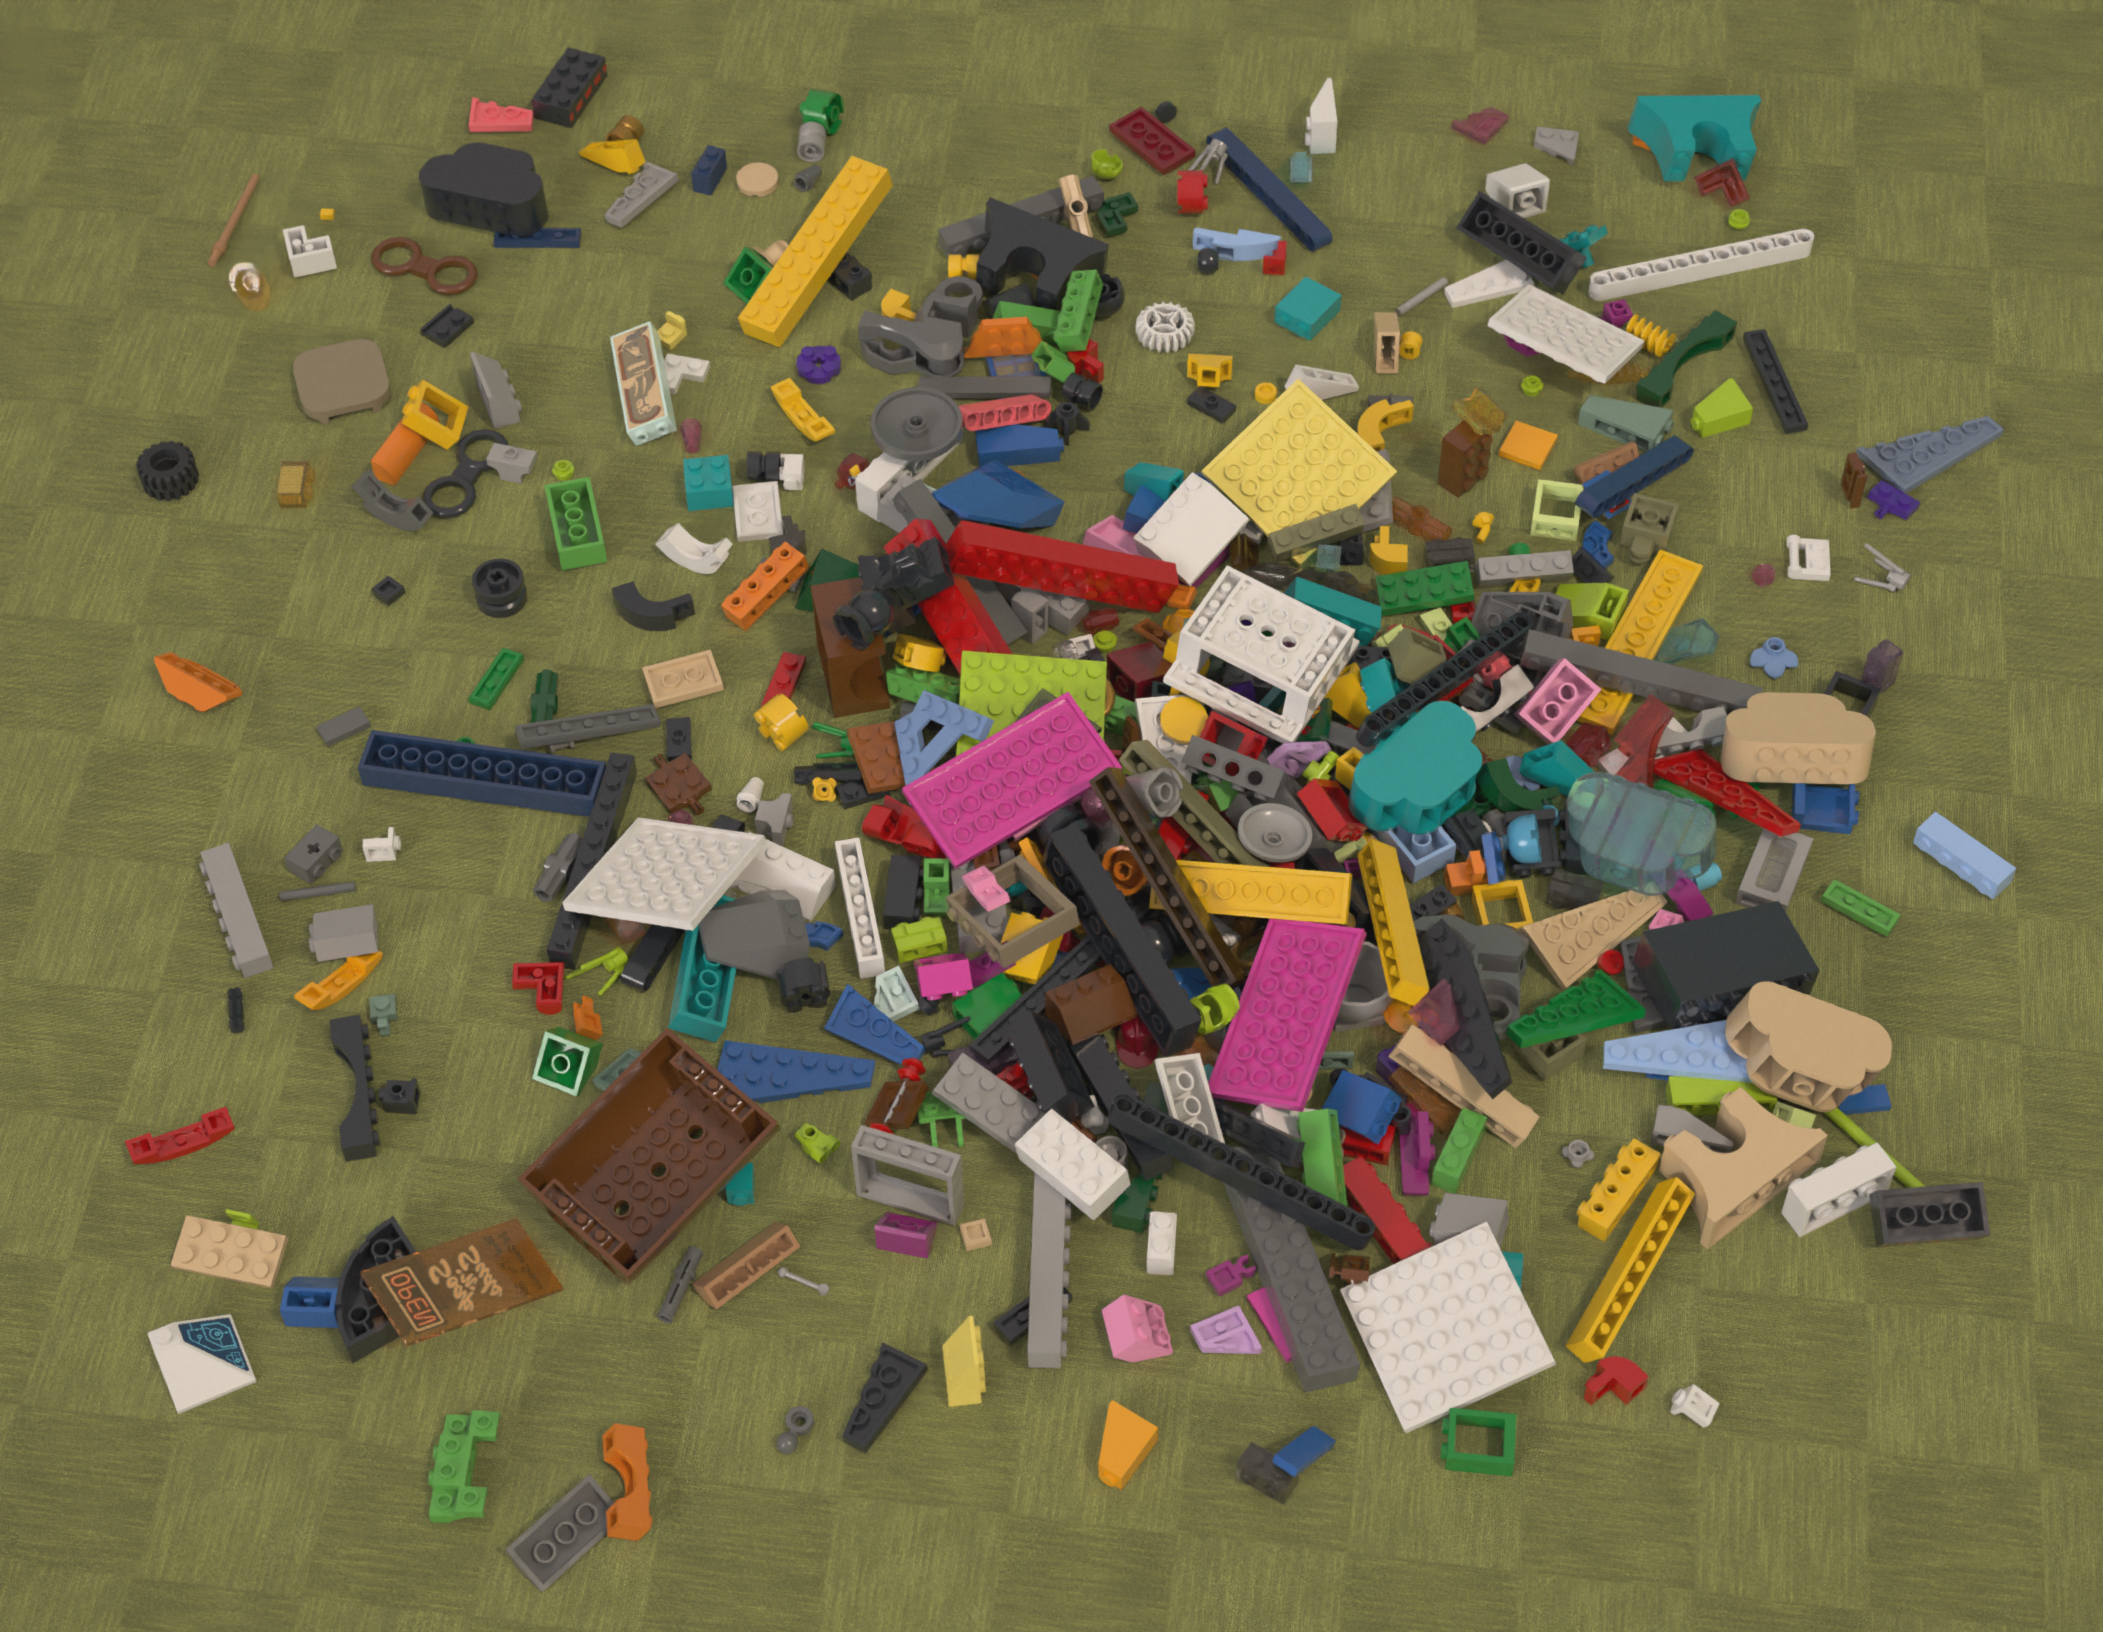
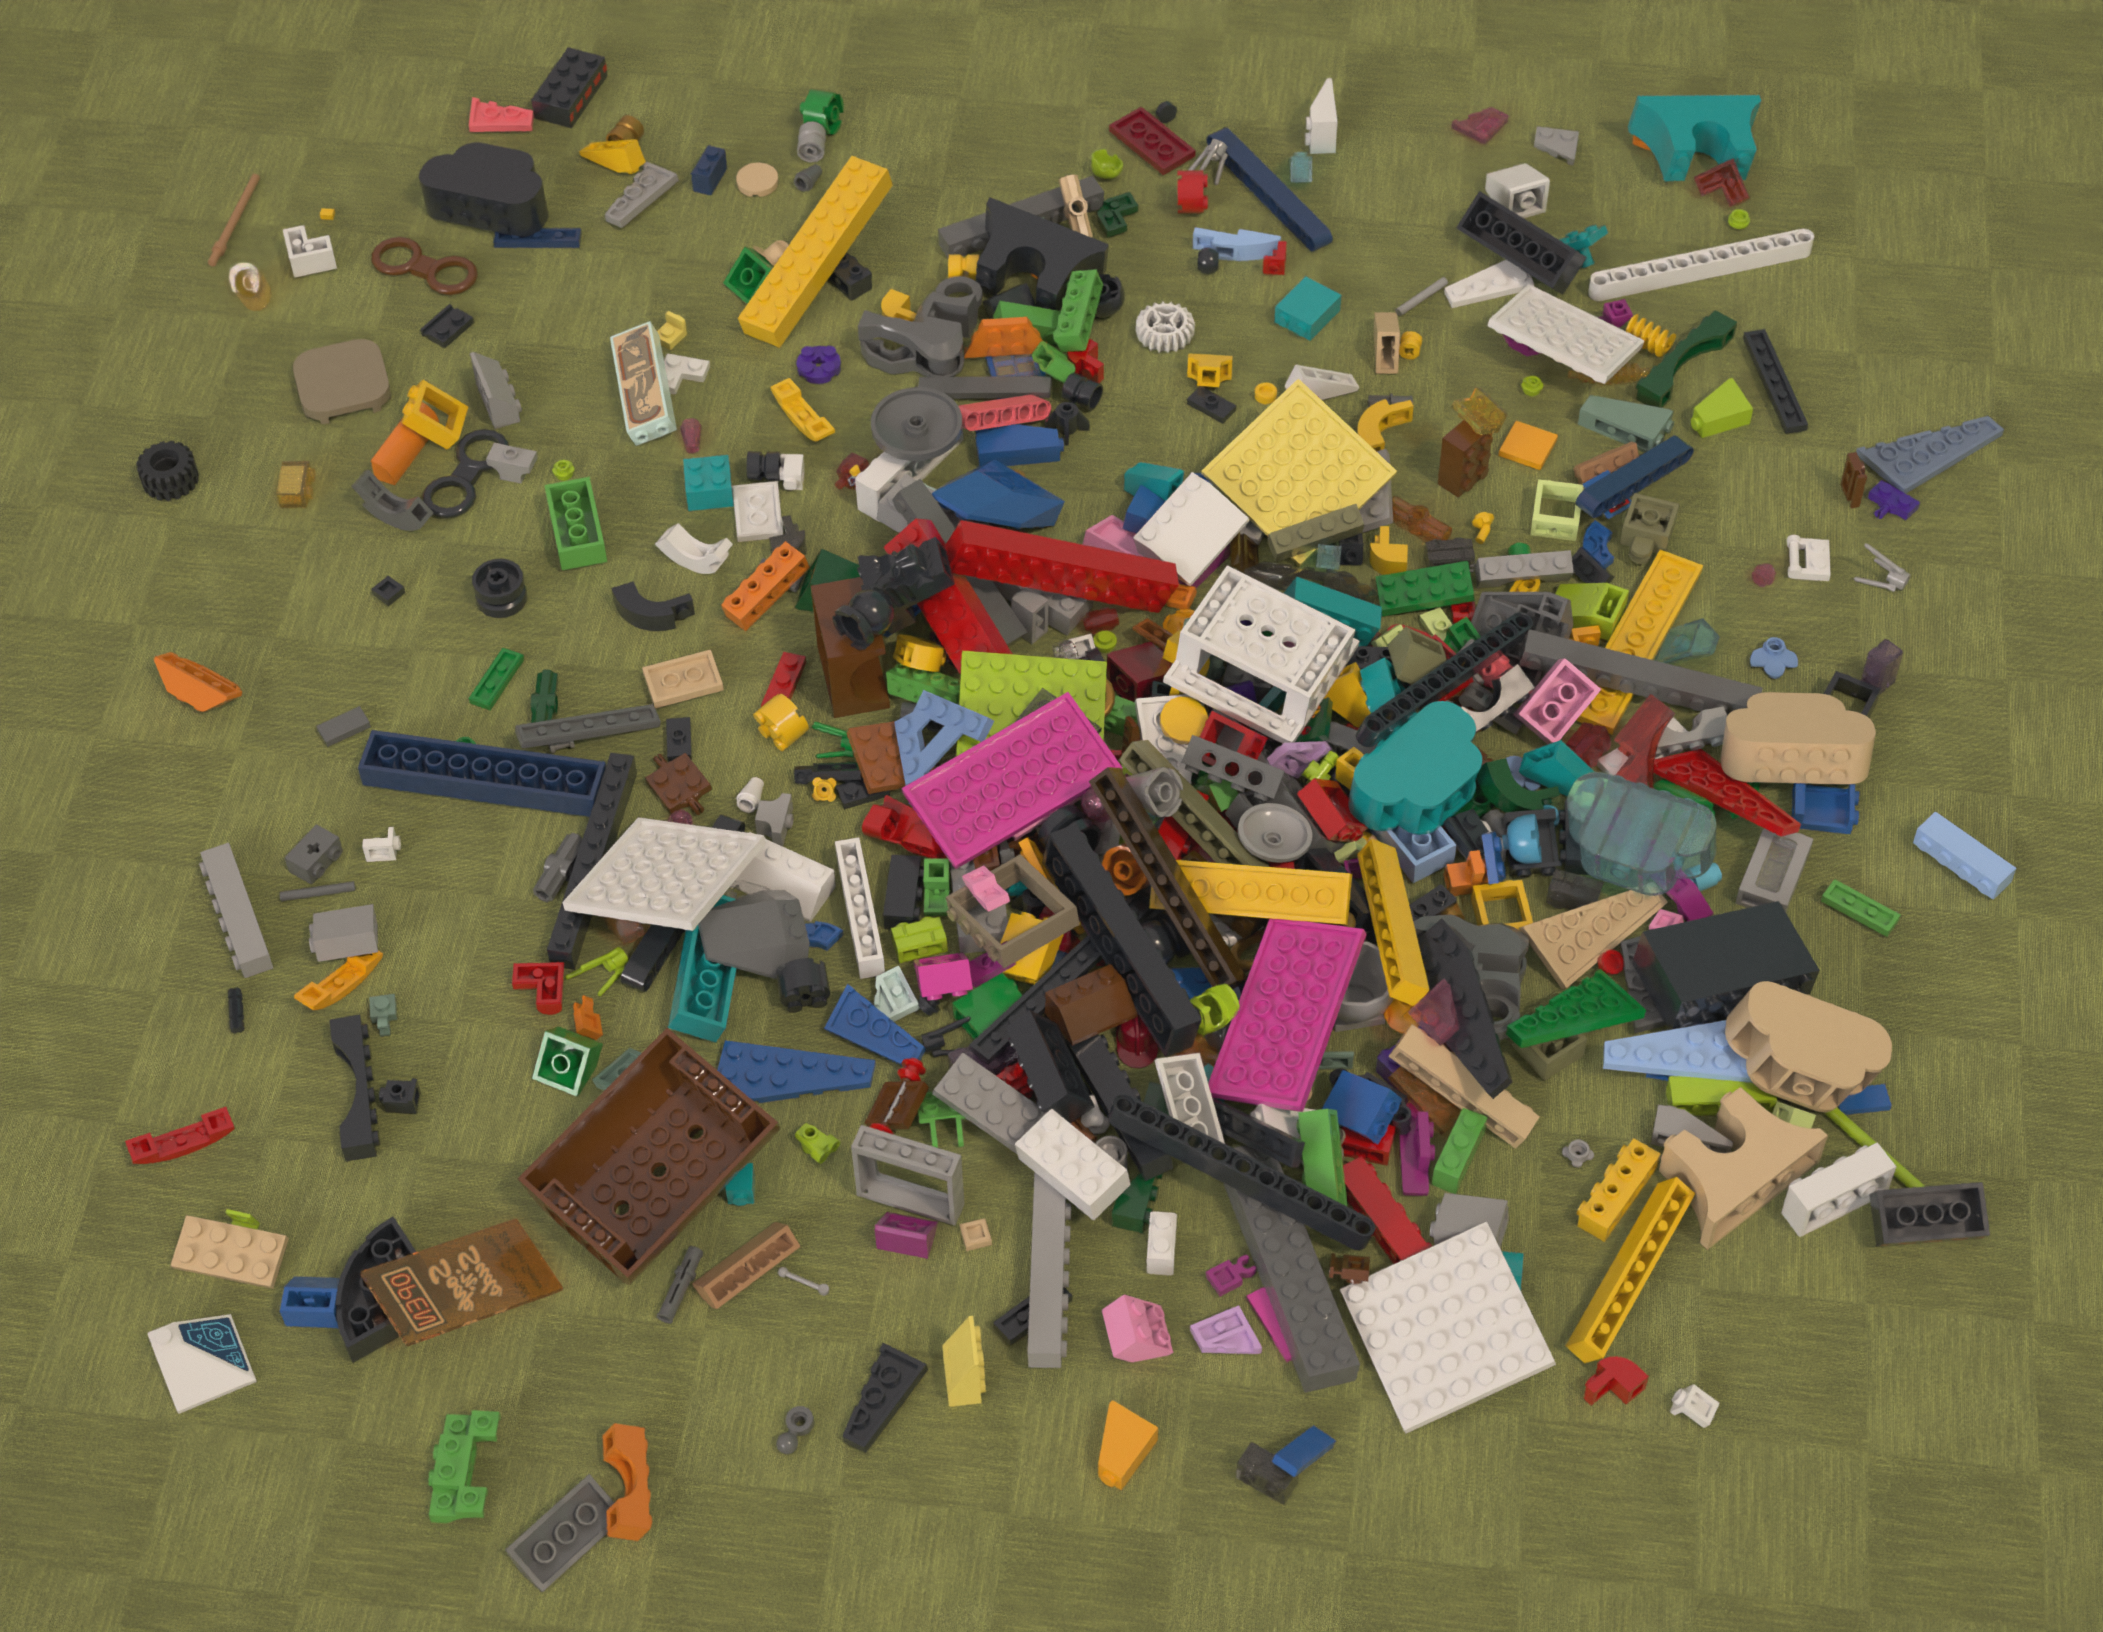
green window [1440,1408,1516,1477] -> none

